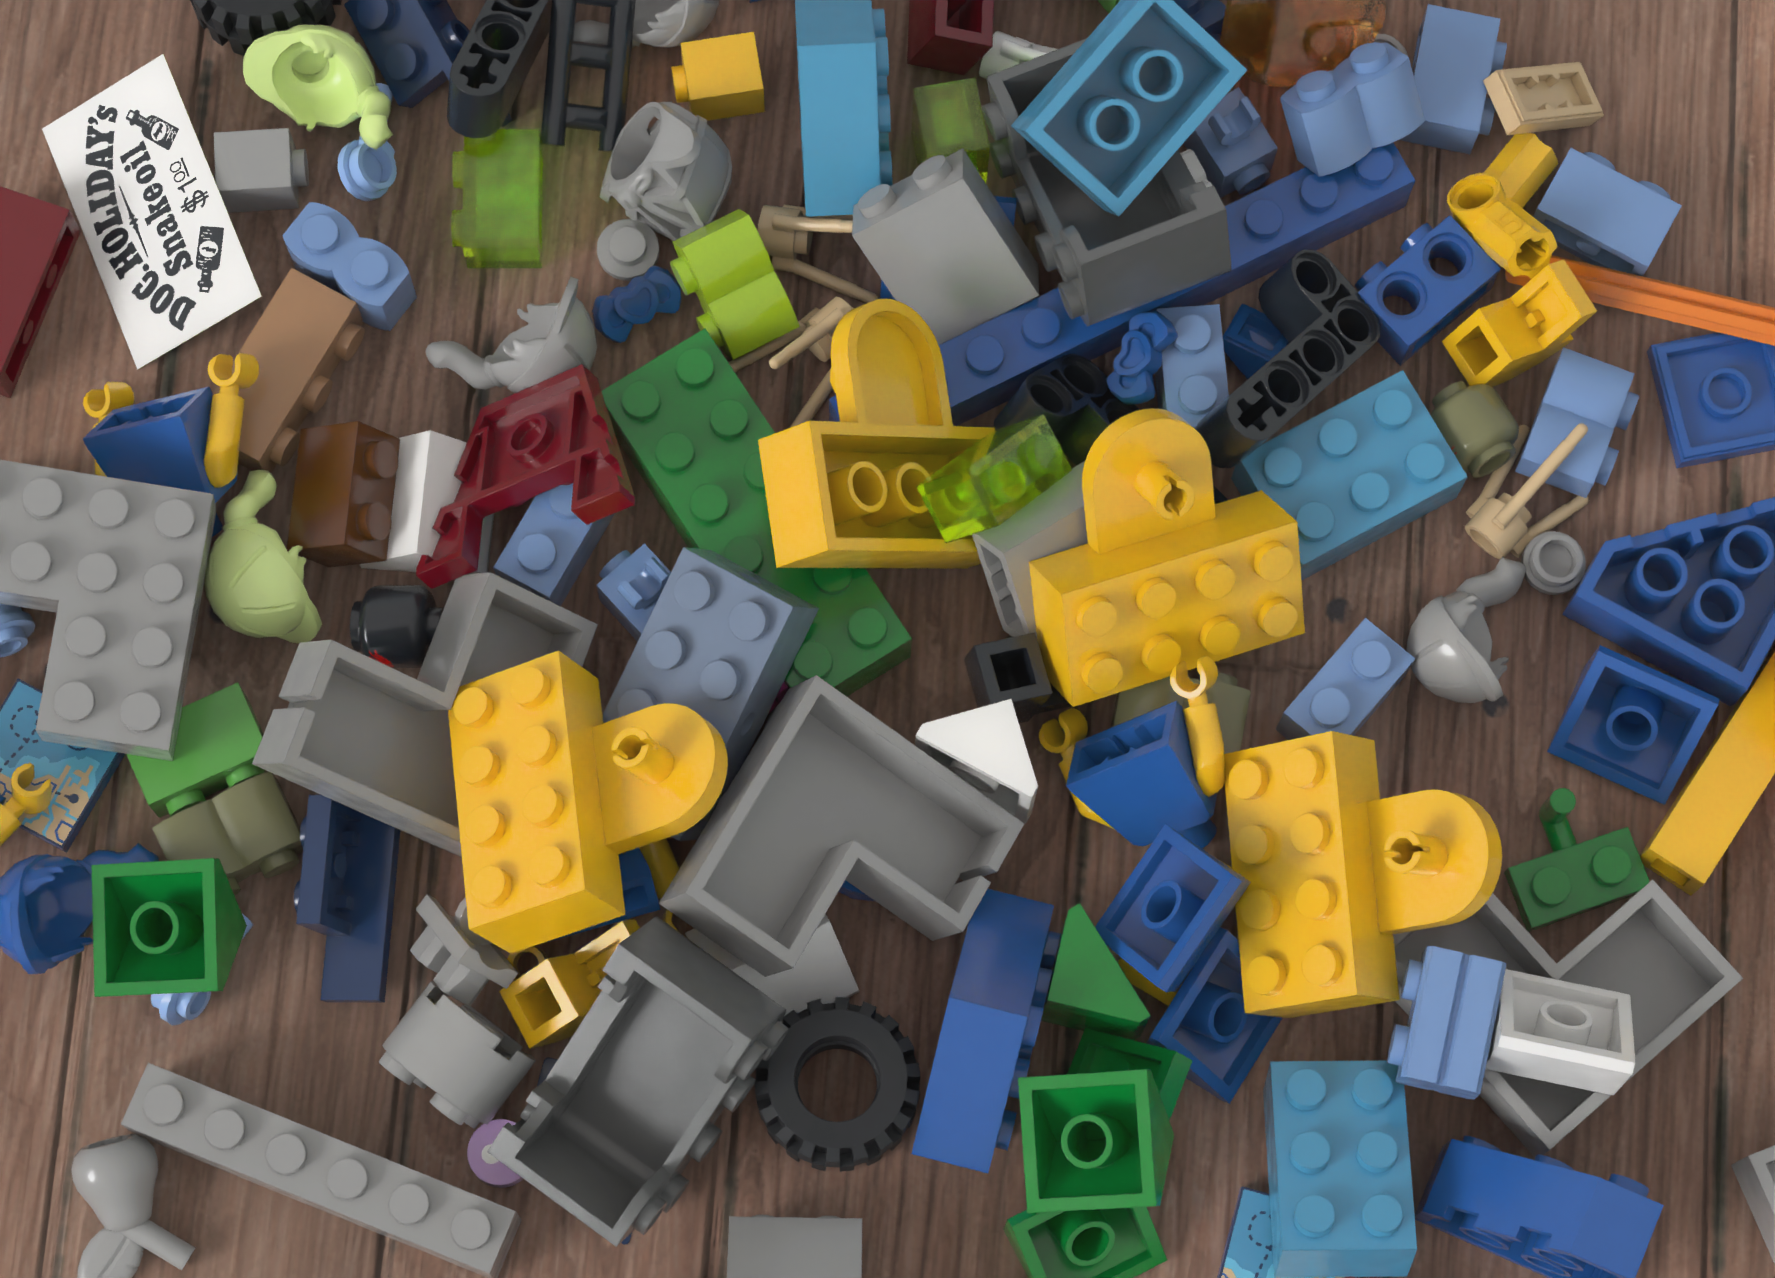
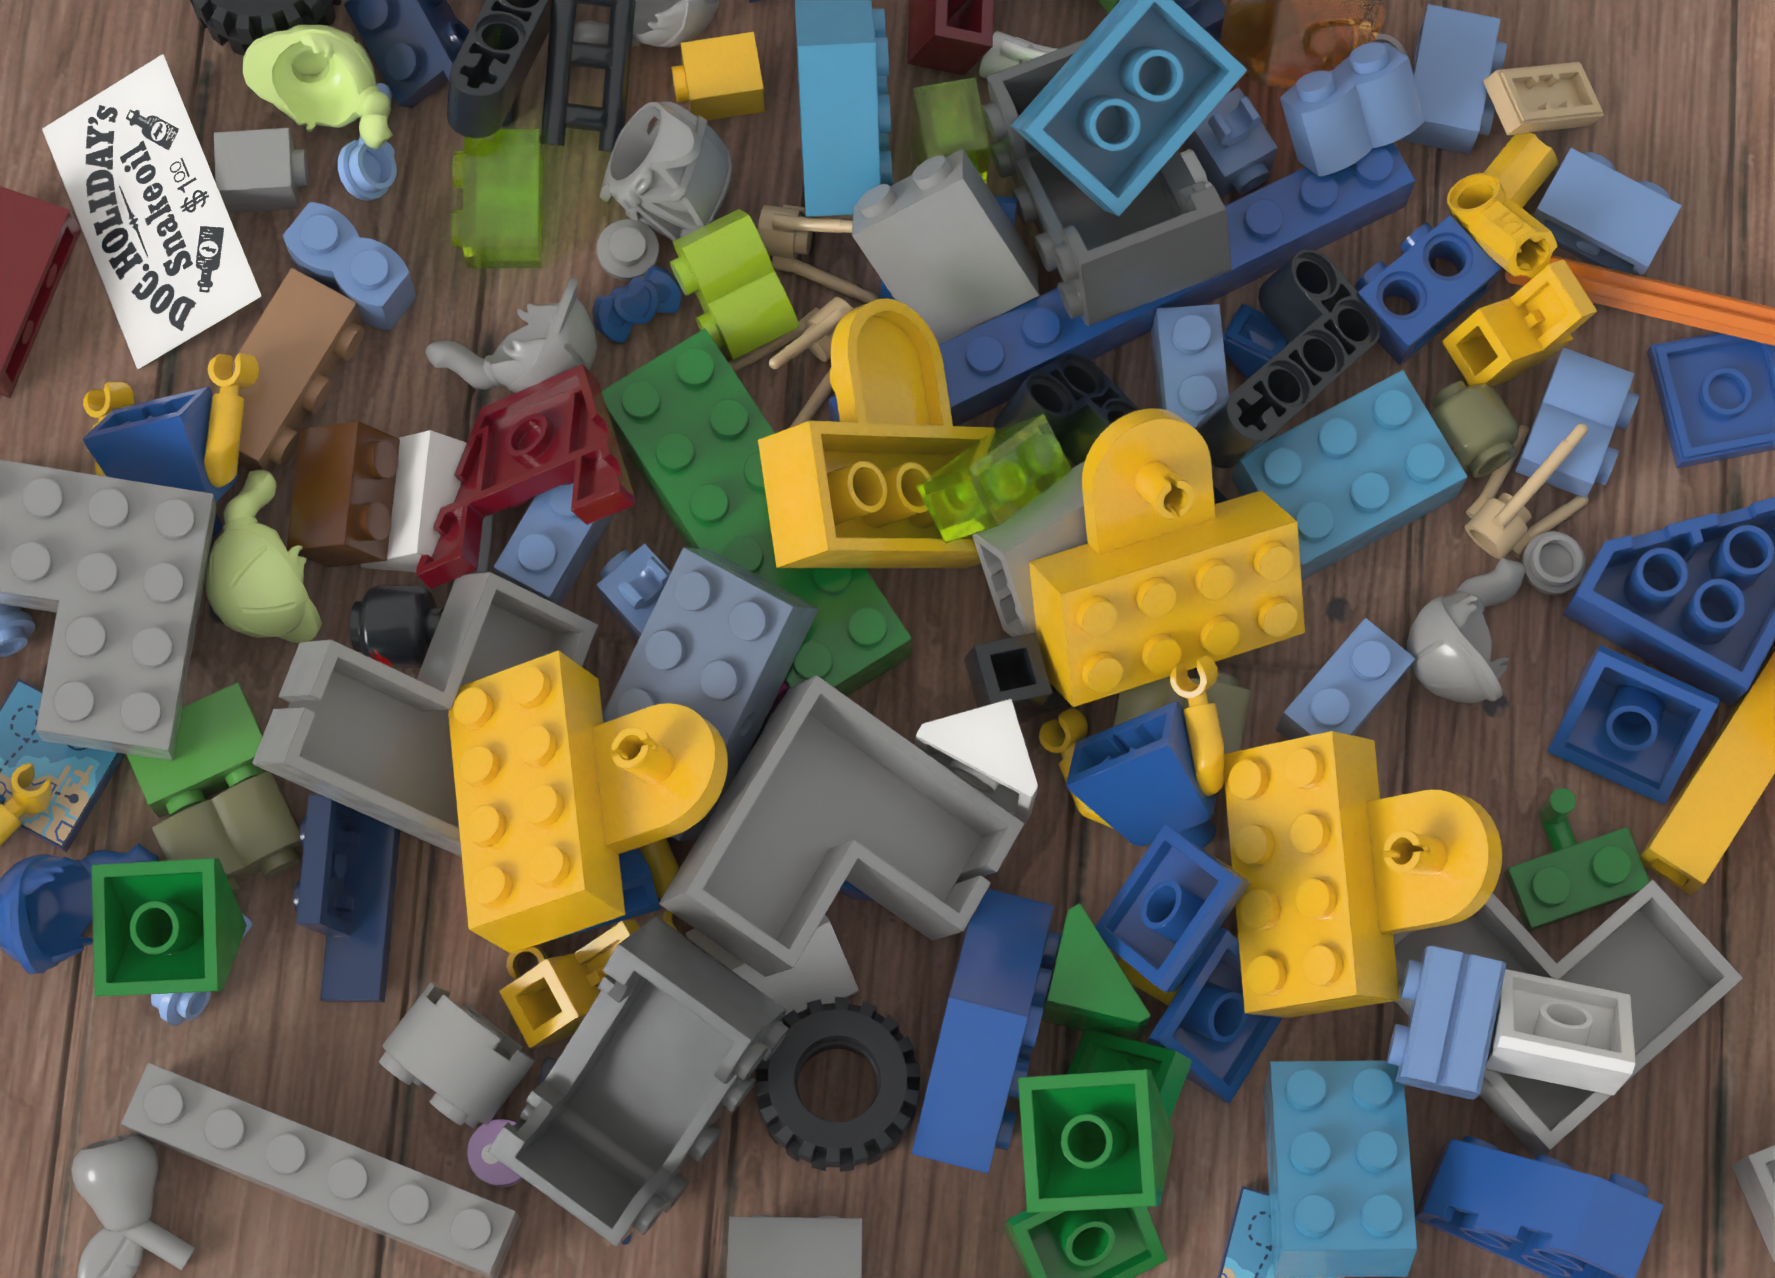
light grey hips [410,894,518,1006] -> none
blue piece [1107,311,1178,405] -> none

